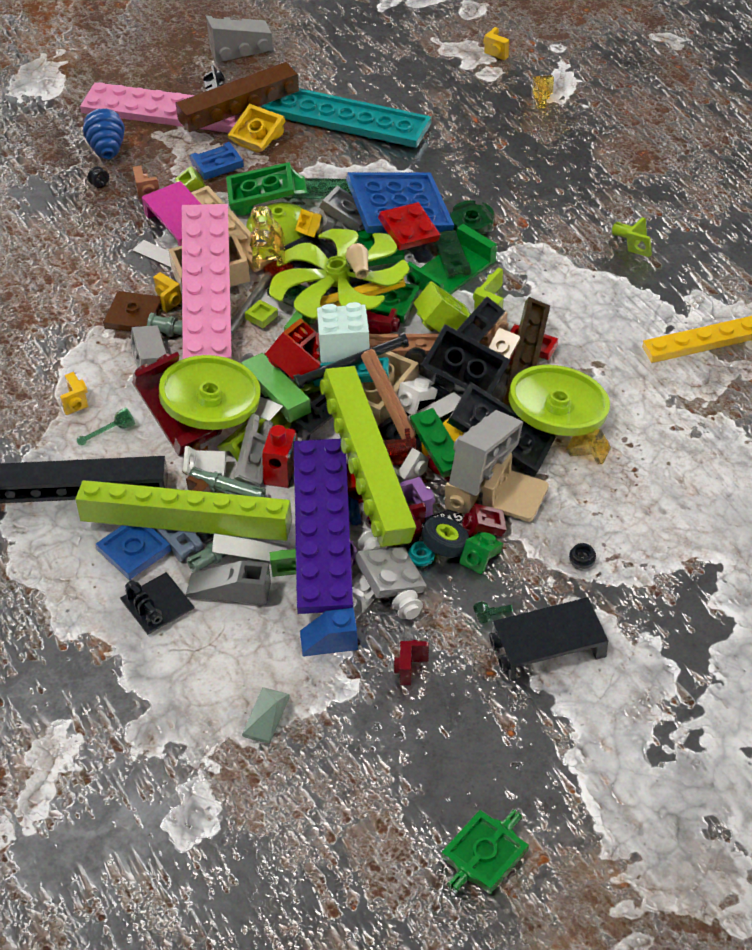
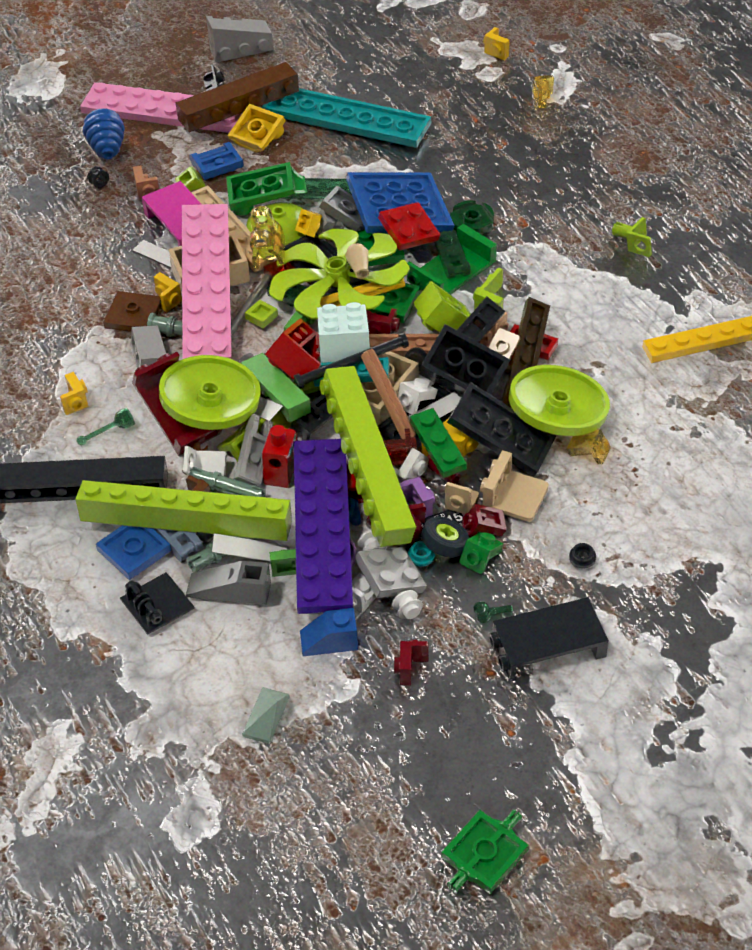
light grey wedge [449,410,523,496] -> none

